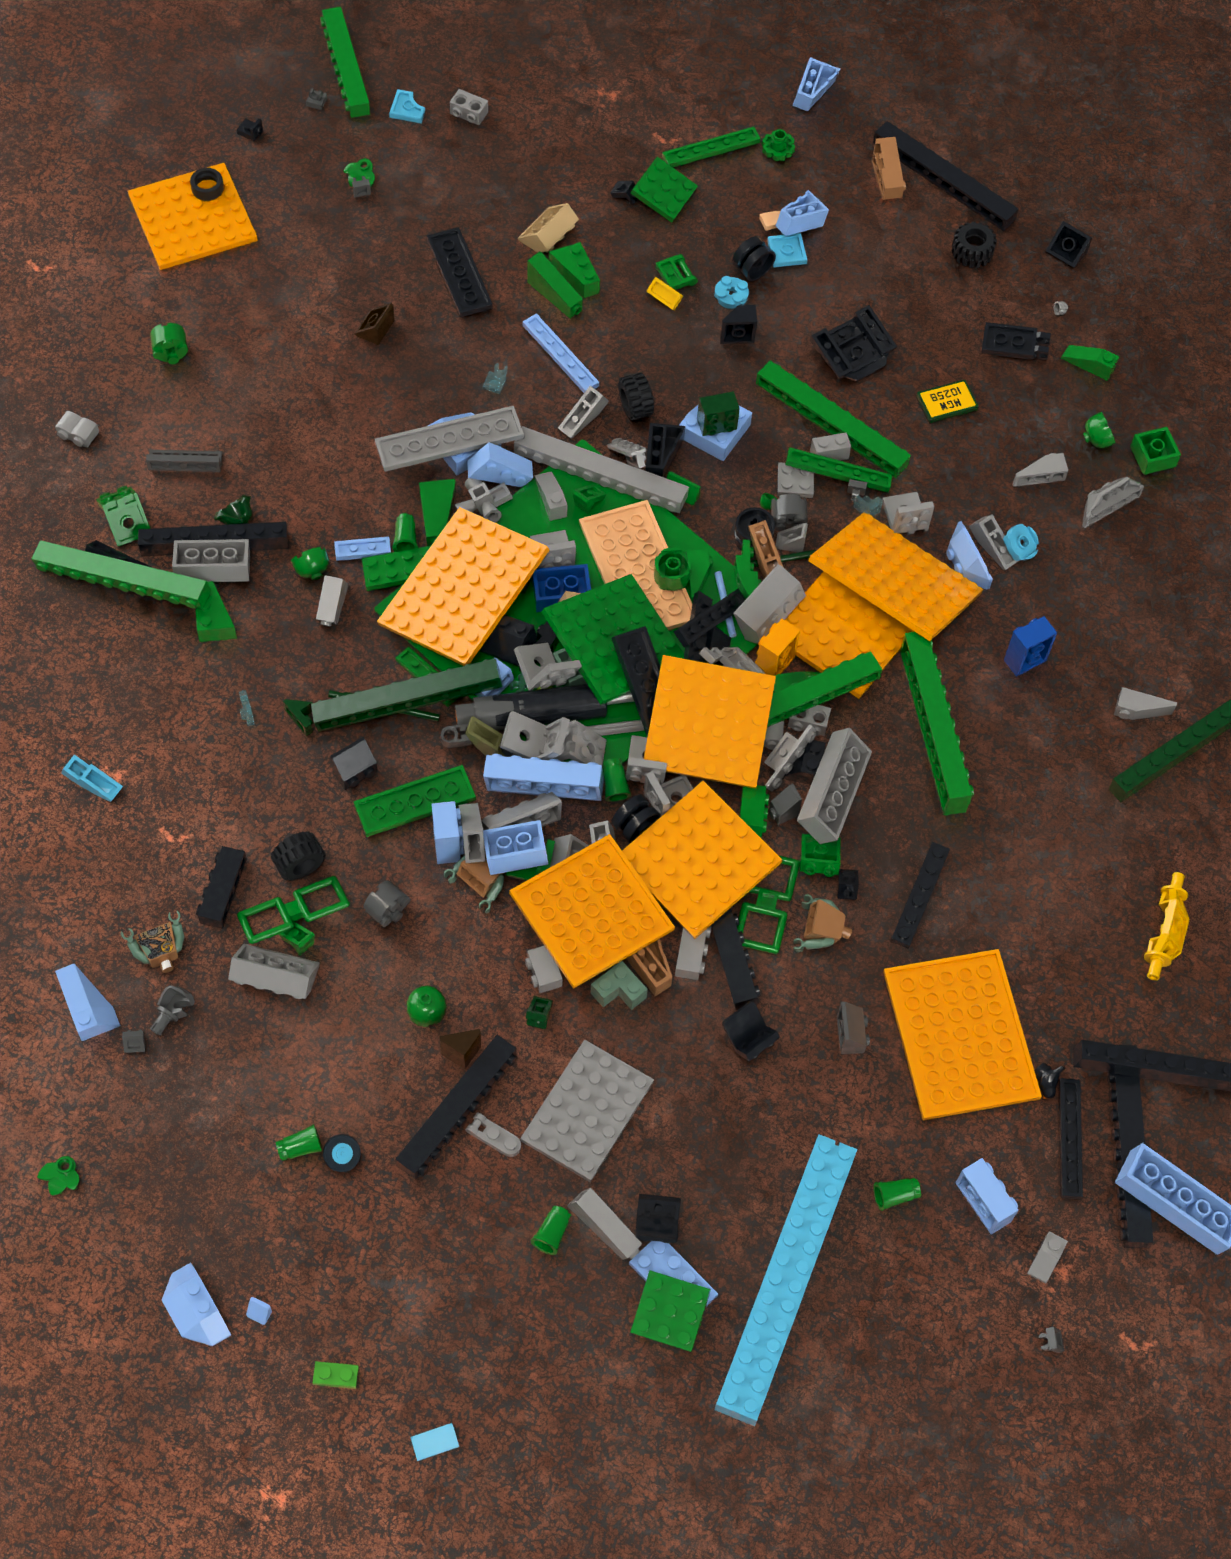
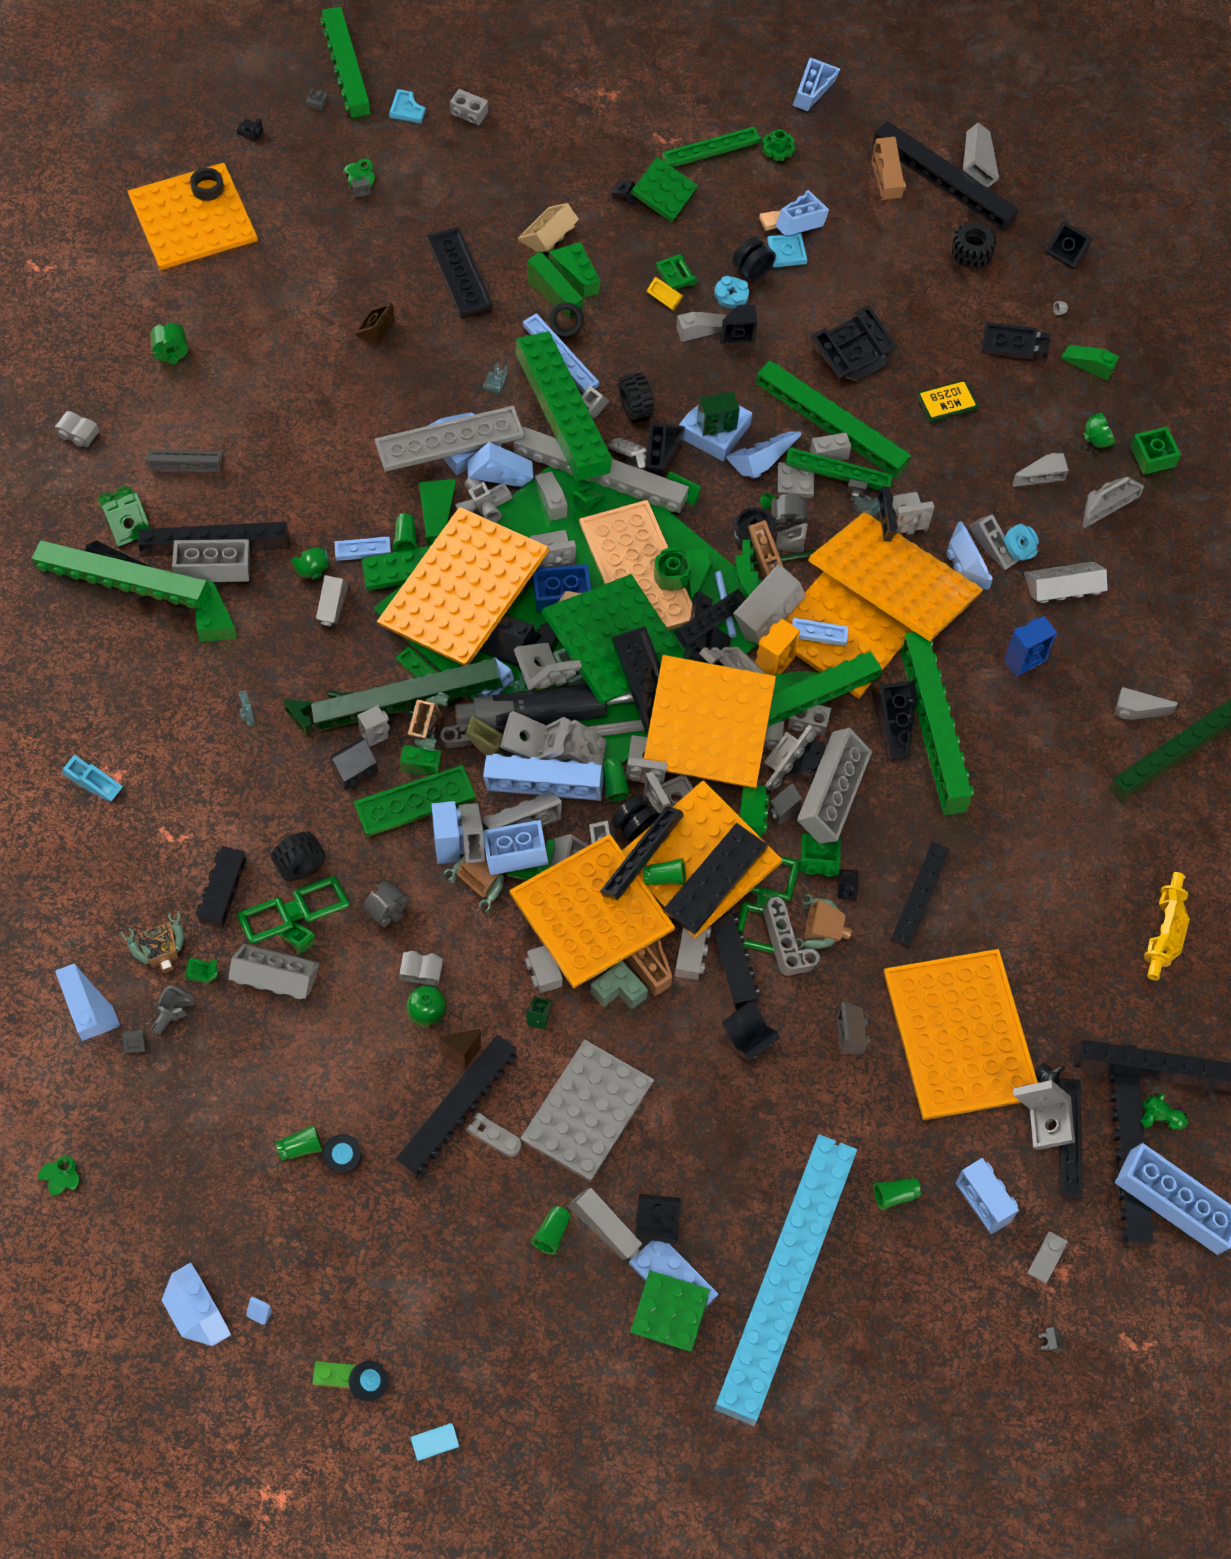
dark green hair [214,495,253,525] -> none
none -> green bracket [185,958,218,984]
none -> black wheel [349,1361,388,1401]
none -> light grey brick [357,705,390,747]
none -> light grey brick [399,951,443,986]
none -> green brick [400,745,442,776]
none -> torso [408,692,450,751]
none -> green brick [515,331,612,481]
none -> black tyre [549,303,584,337]
none -> black plate [600,807,684,901]
none -> green plant [643,858,686,885]
none -> black plate [663,823,768,935]
none -> light grey slope [676,312,726,342]
none -> light blue wedge [726,431,801,478]
none -> light grey beam [763,897,820,975]
none -> light blue plate [792,618,848,646]
none -> black wedge [872,681,917,759]
none -> black plate [877,486,898,542]
none -> light grey slope [963,122,999,187]
none -> light grey bracket [1013,1080,1075,1150]
none -> light grey slope [1024,561,1108,603]
none -> green animal [1140,1092,1188,1130]

